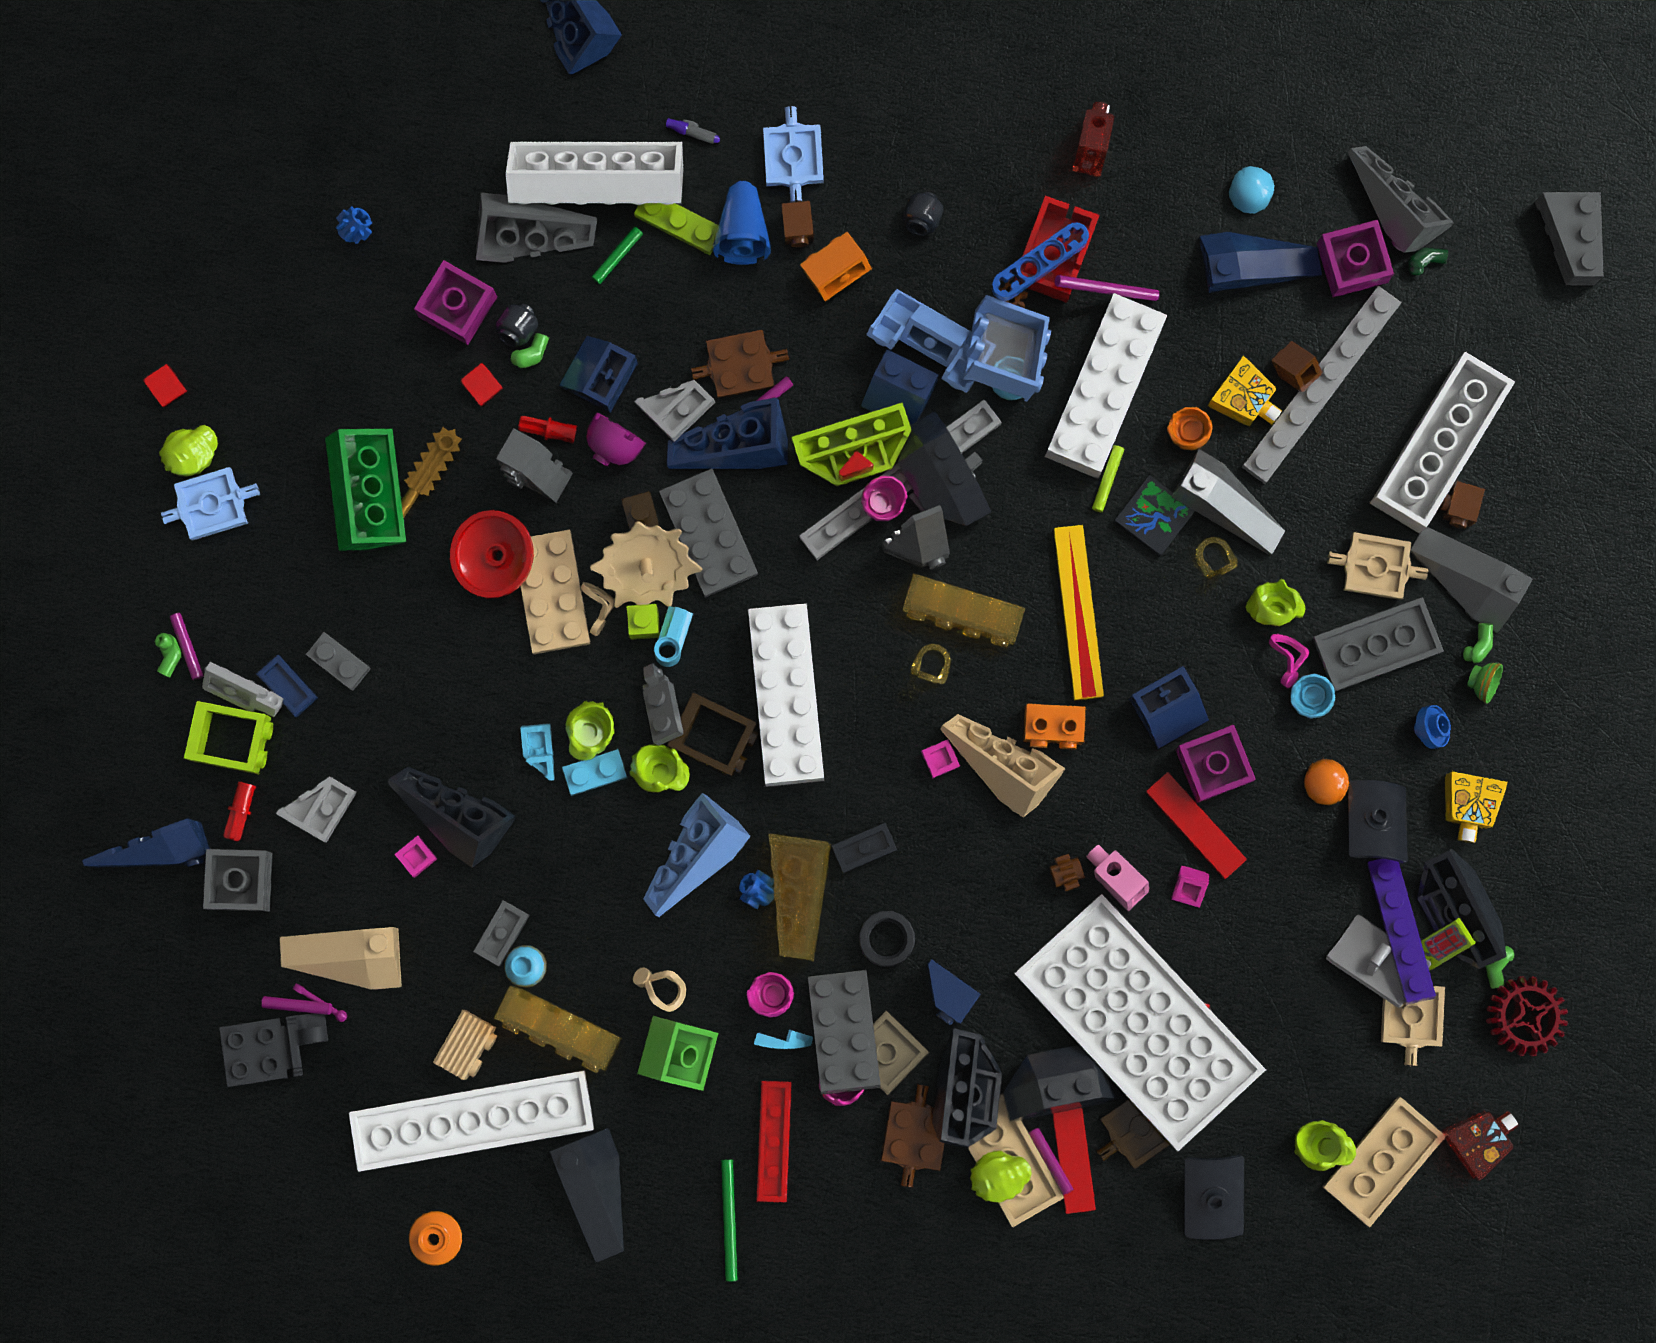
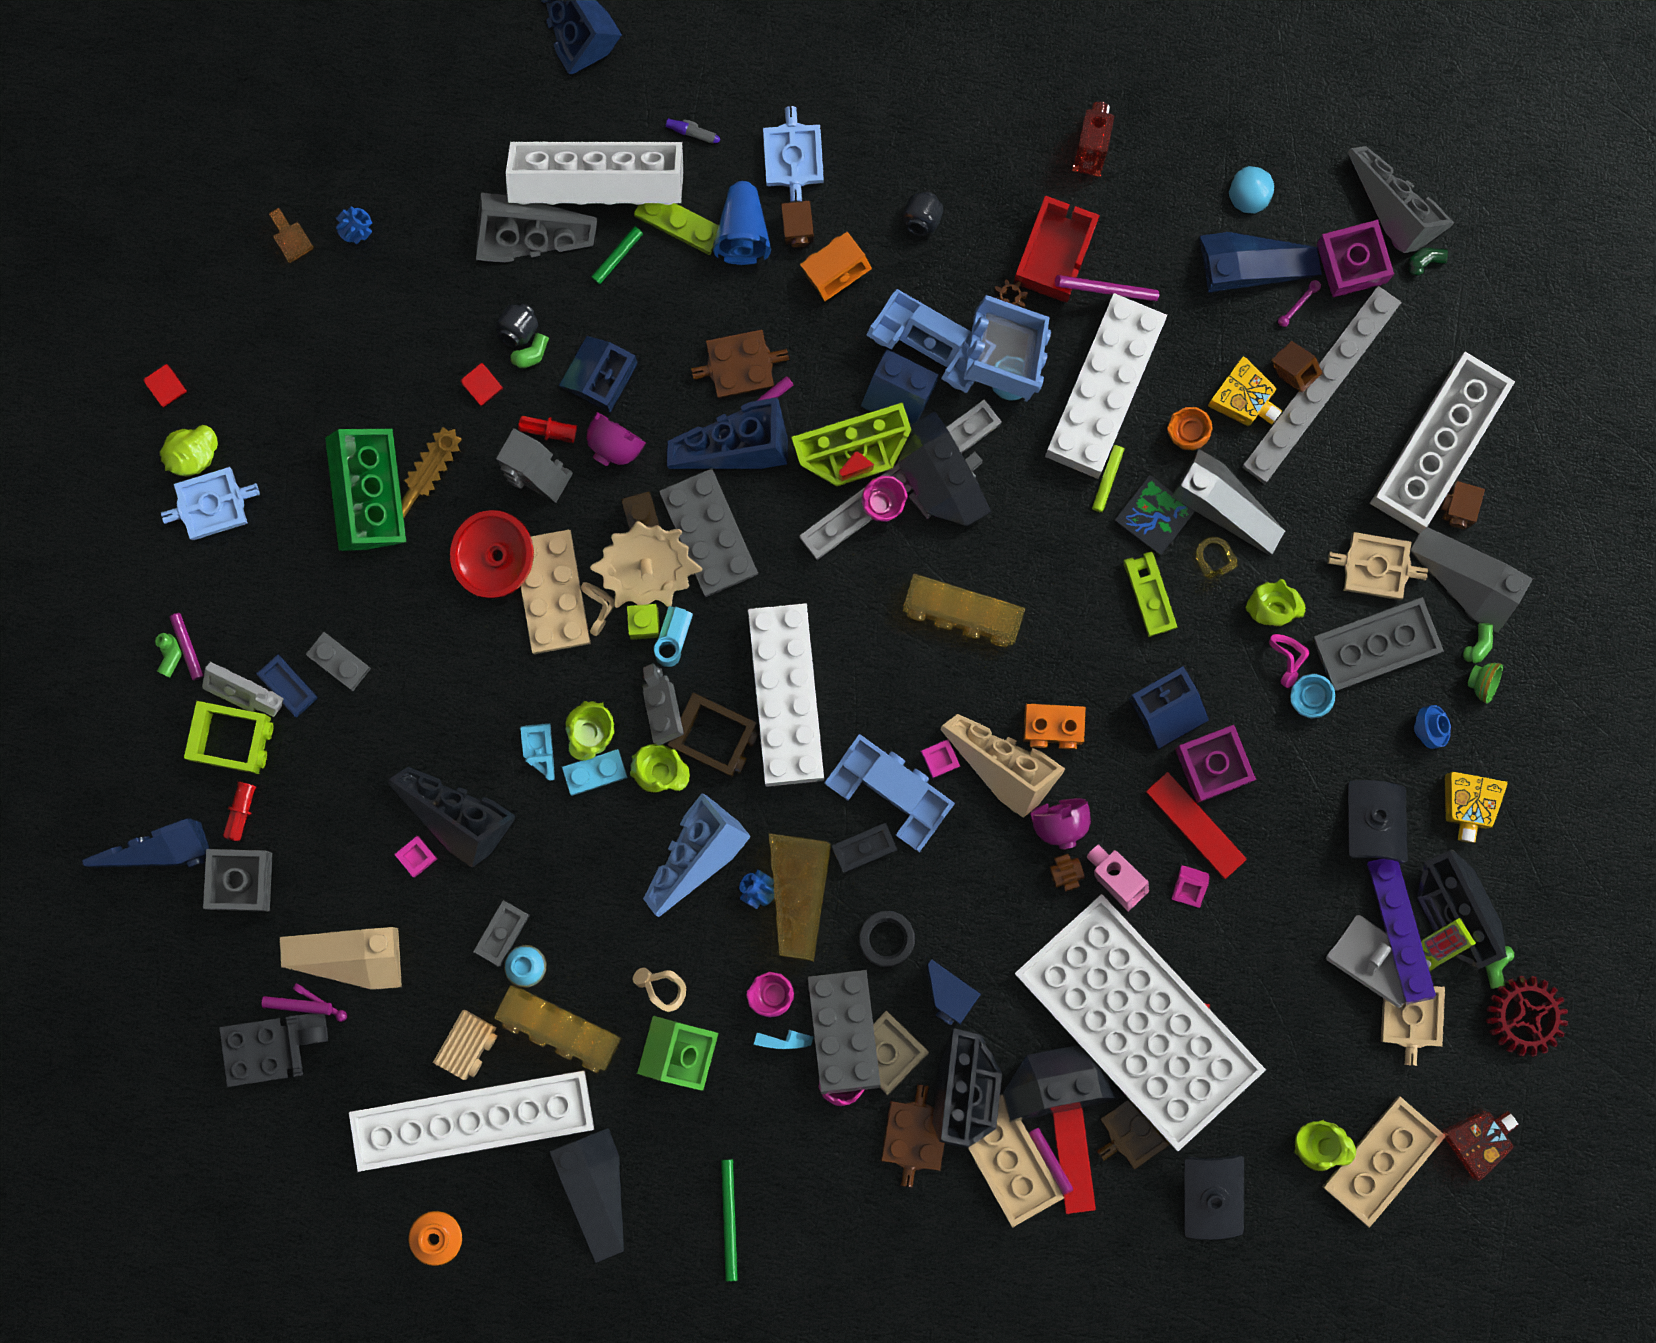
light grey wing [276,777,357,843] -> none
magenta brick [414,260,497,345] -> none
light grey wing [635,380,715,442] -> none
red tile [757,1081,791,1202] -> none
dark grey wedge [882,505,950,569] -> none
clear yellow piece [911,644,951,684] -> none
lime hair [970,1151,1032,1203] -> none
blue beam [992,222,1089,301] -> none
yellow tile [1053,525,1104,701] -> none
orange hair [1304,759,1349,805] -> none
dark grey wedge [1535,192,1604,285] -> none
none -> clear orange plate [269,208,314,263]
none -> medium blue bracket [825,734,955,852]
none -> magenta cylinder [1031,798,1091,849]
none -> lime plate [1124,552,1177,637]
none -> magenta hinge [1278,280,1321,327]

